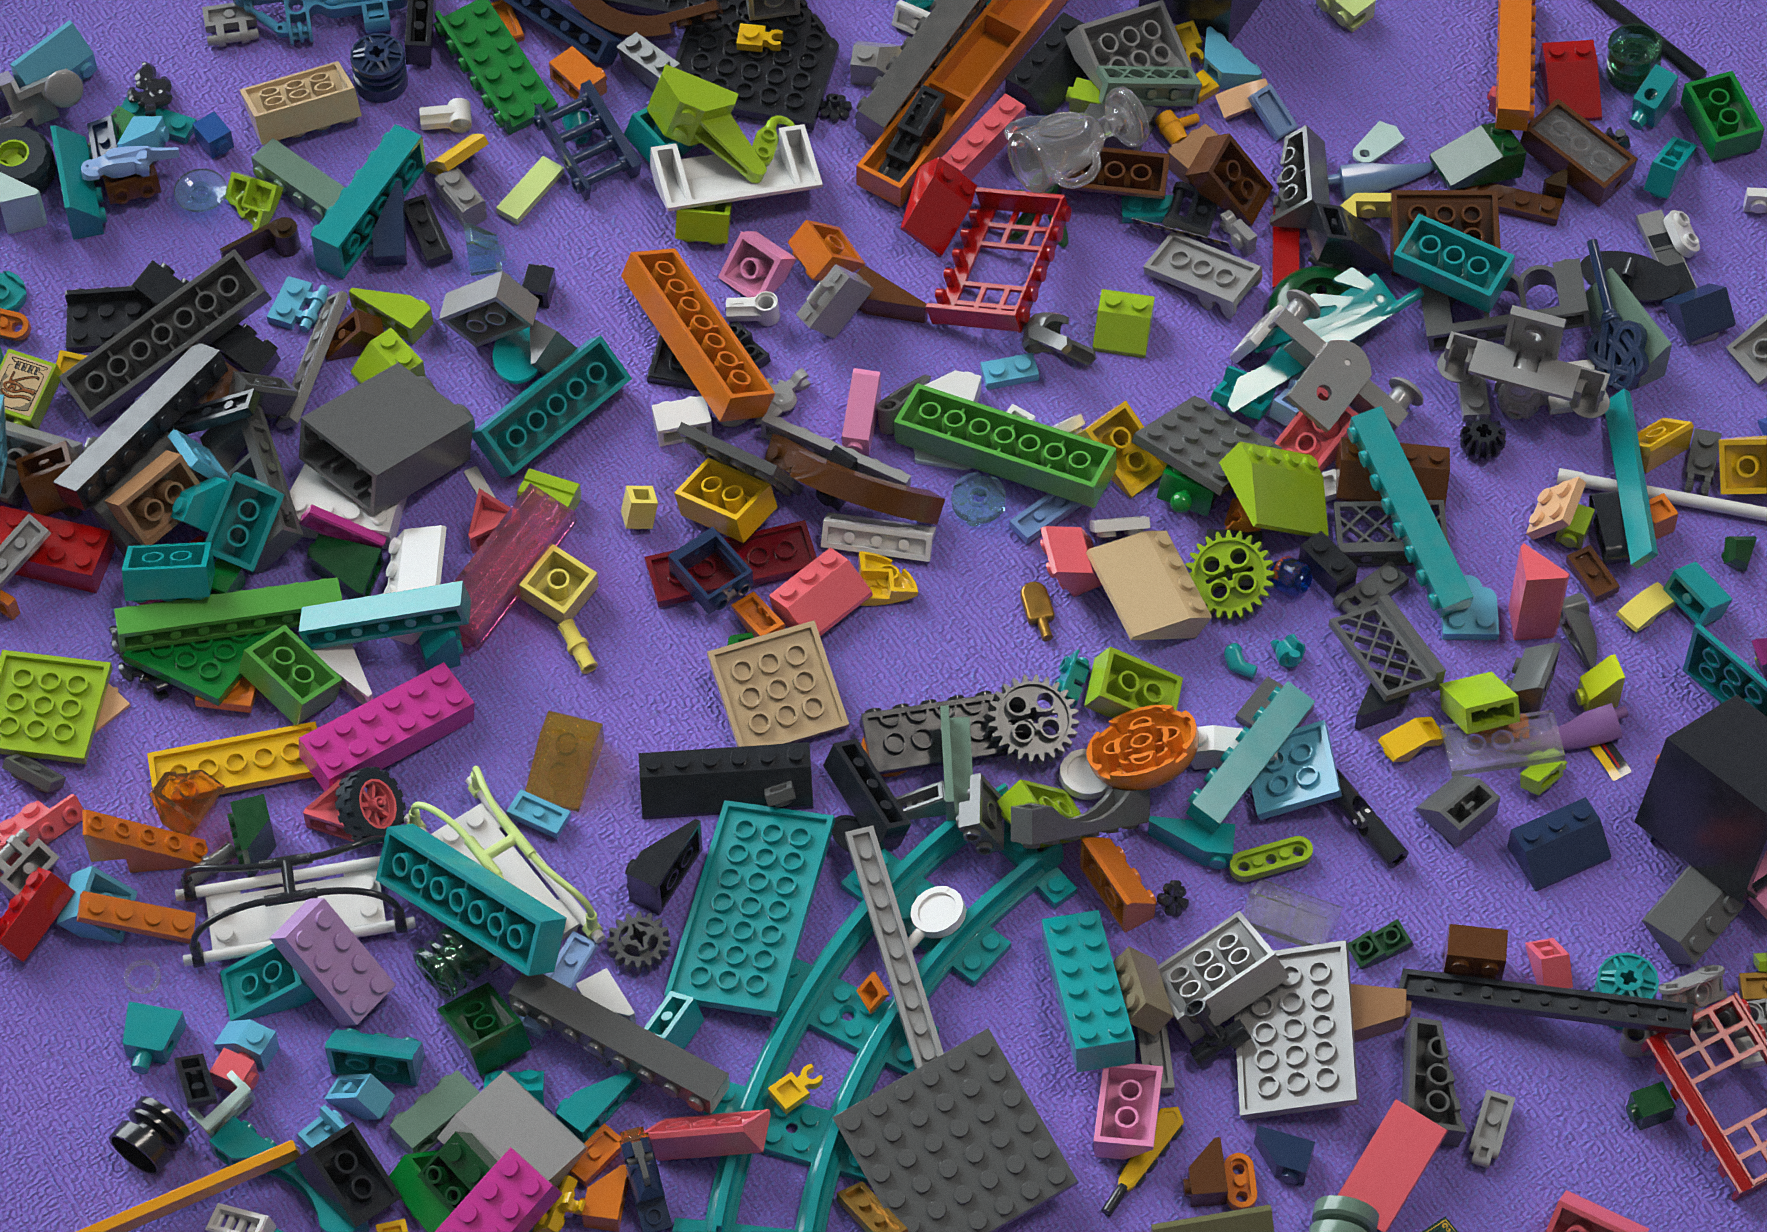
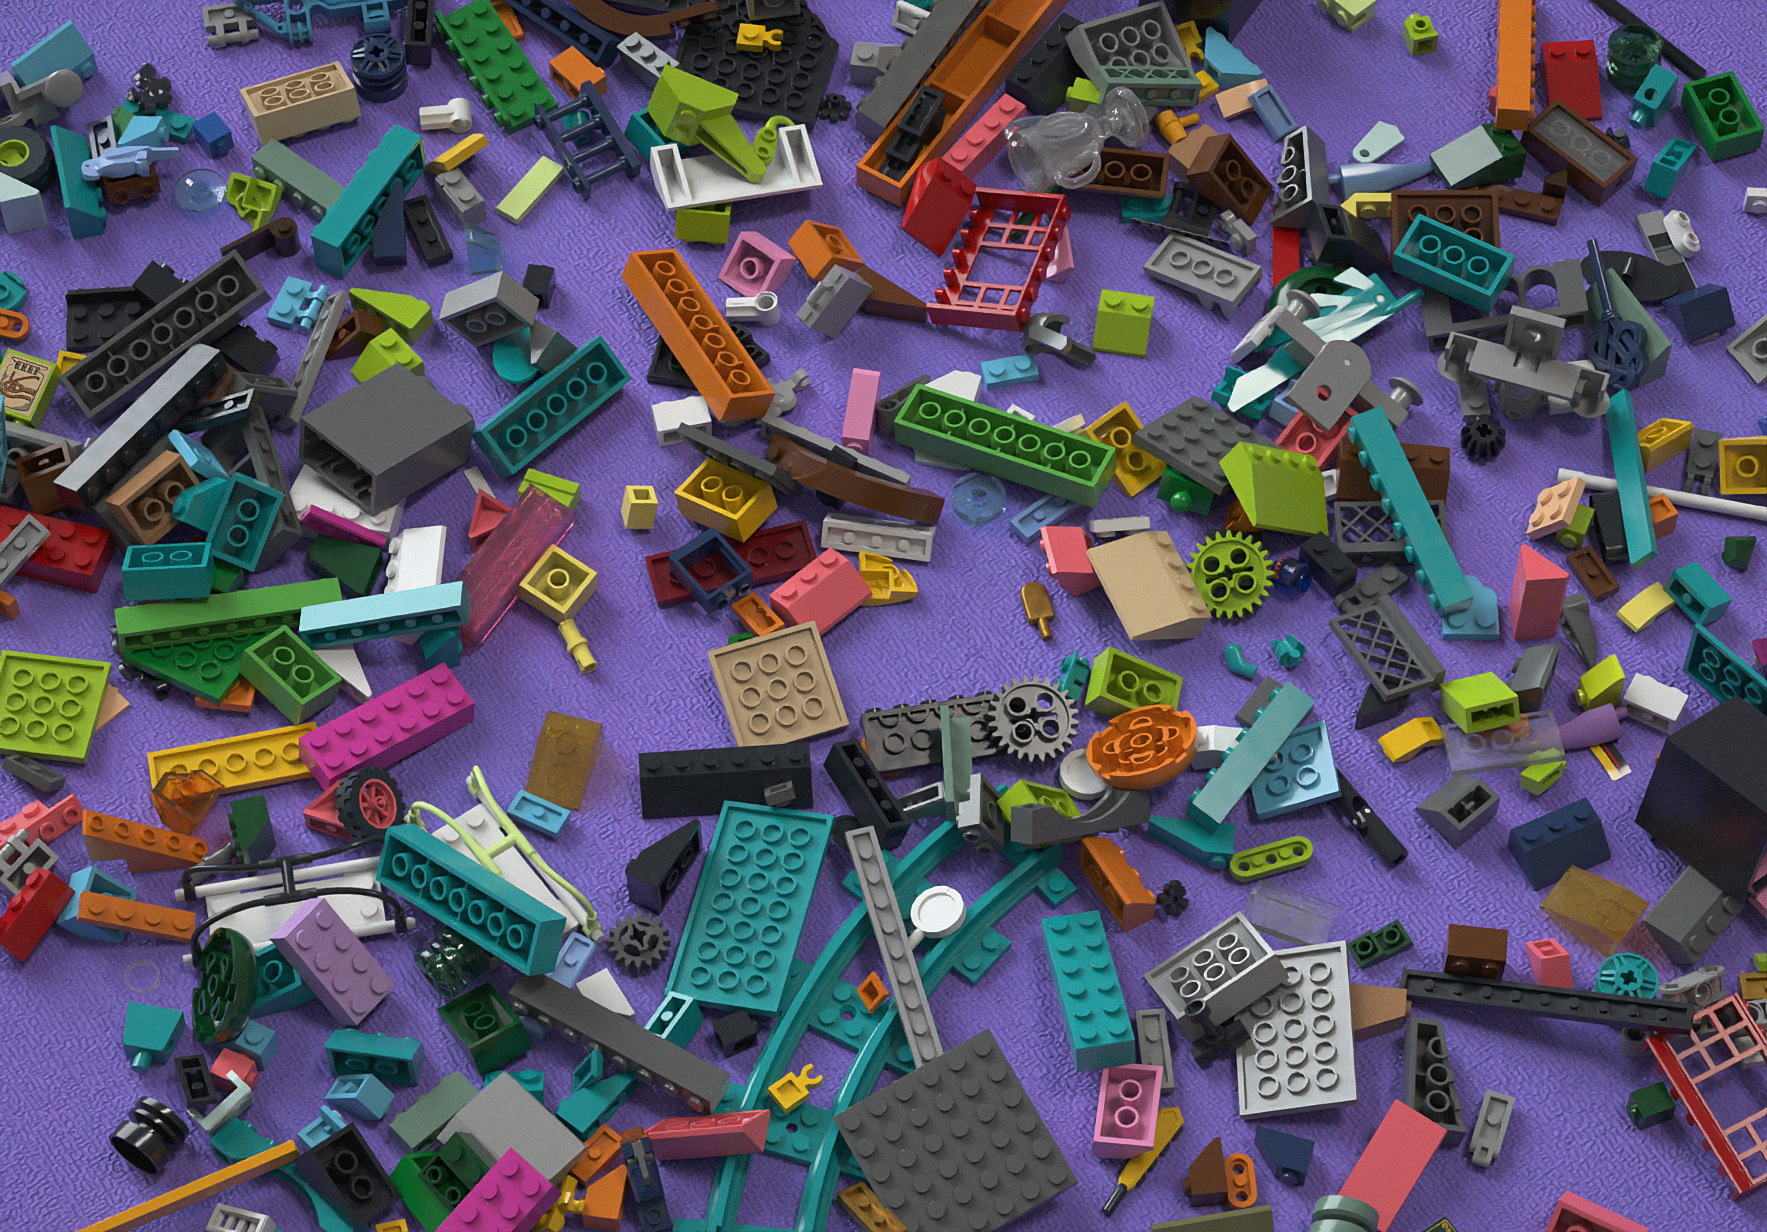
dark tan brick [1113,946,1173,1036] -> none
none -> dark green brick [191,927,259,1045]
none -> teal tile [572,1049,603,1095]
none -> black brick [713,1009,760,1059]
none -> bright pink slope [1038,225,1074,283]
none -> lime brick [1402,14,1438,56]
none -> clear yellow slope [1539,865,1650,958]
none -> white brick [1621,673,1689,735]

